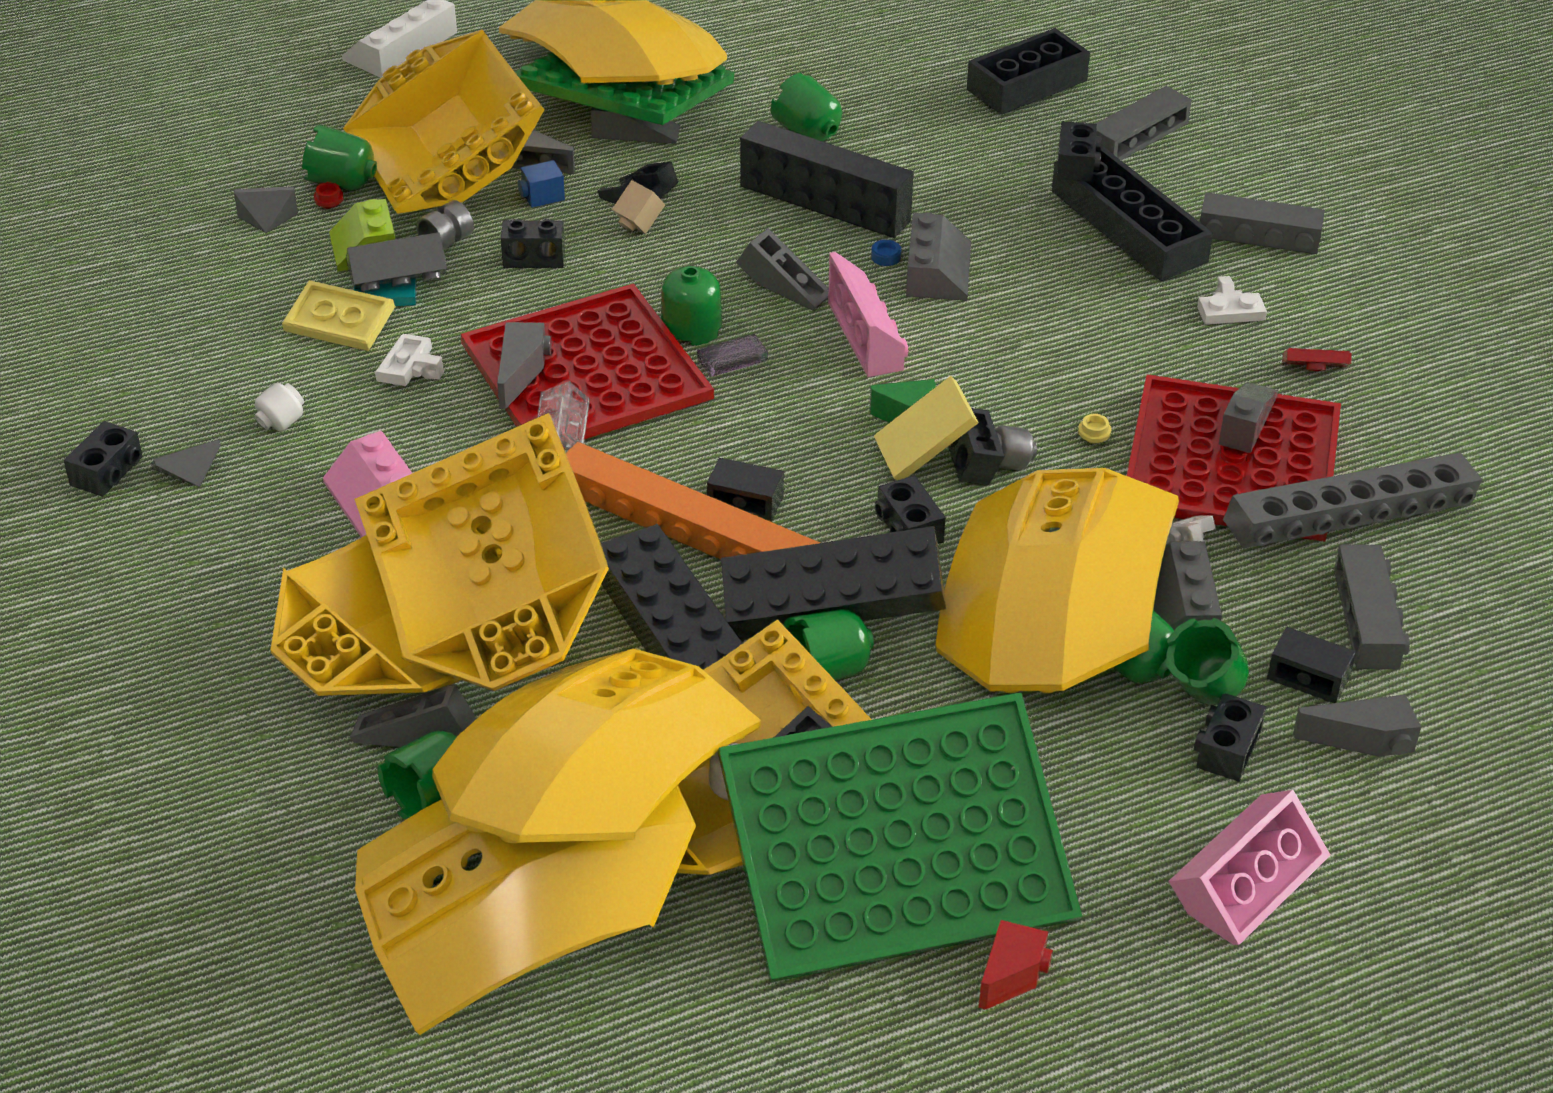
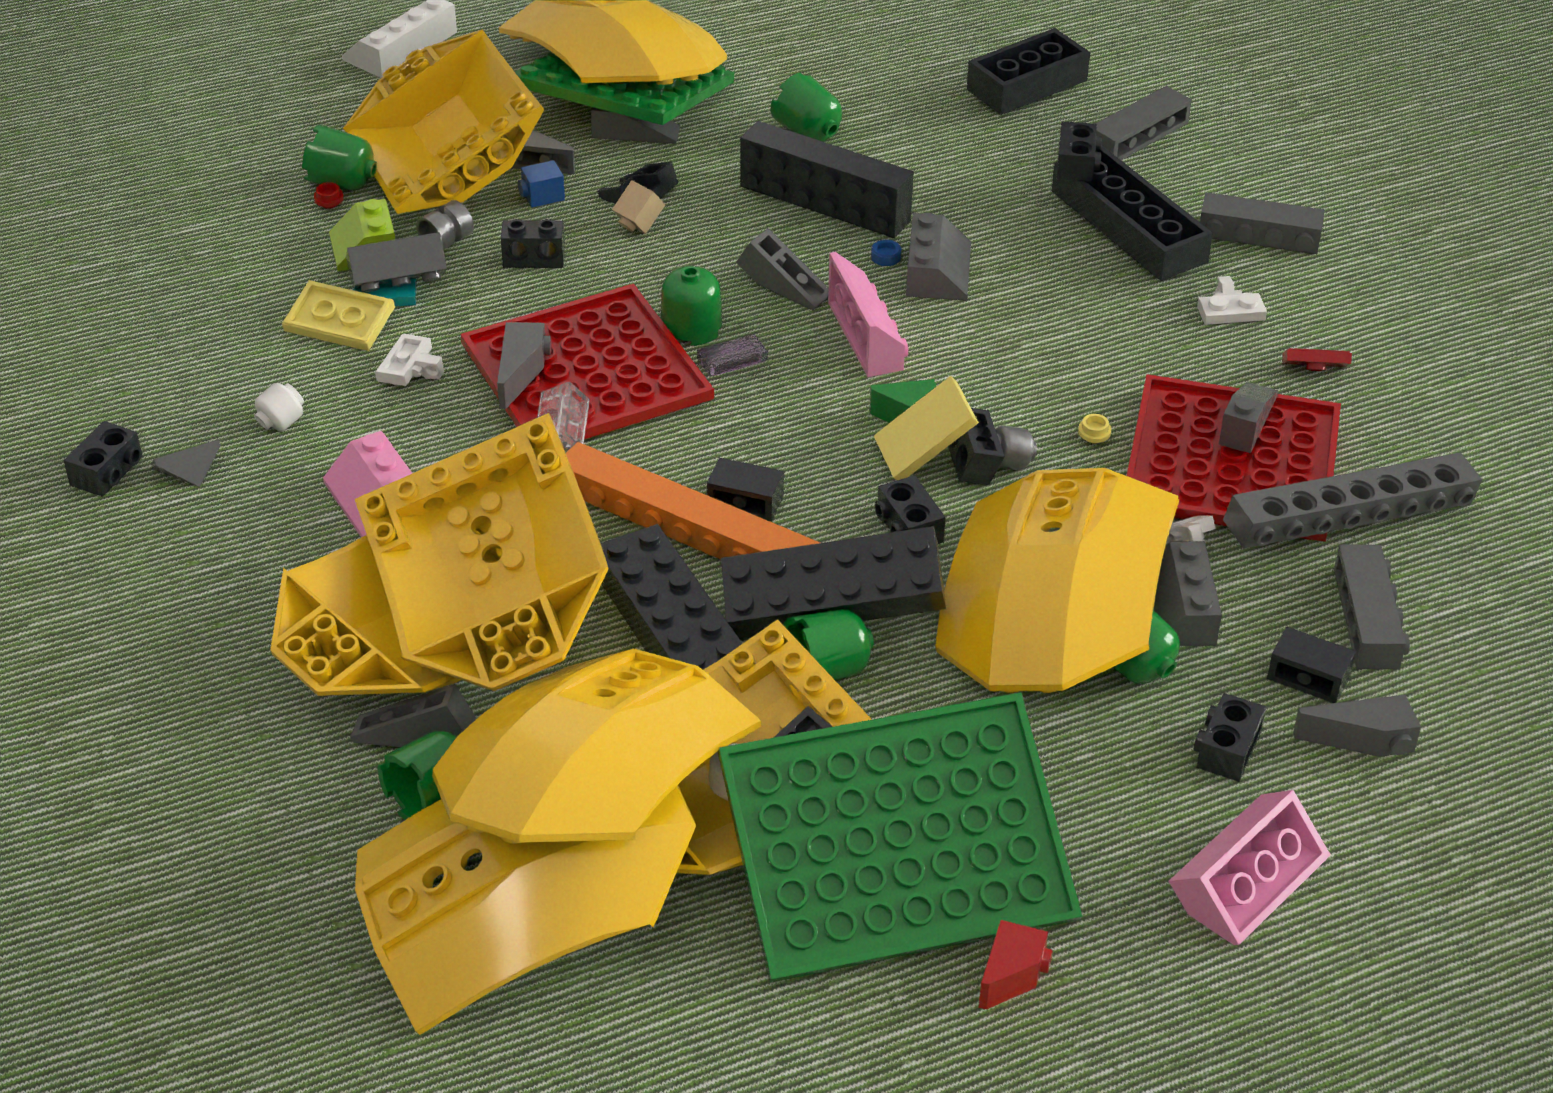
dark grey slope [234,186,298,233] -> none
green cylinder [1165,618,1249,705] -> none

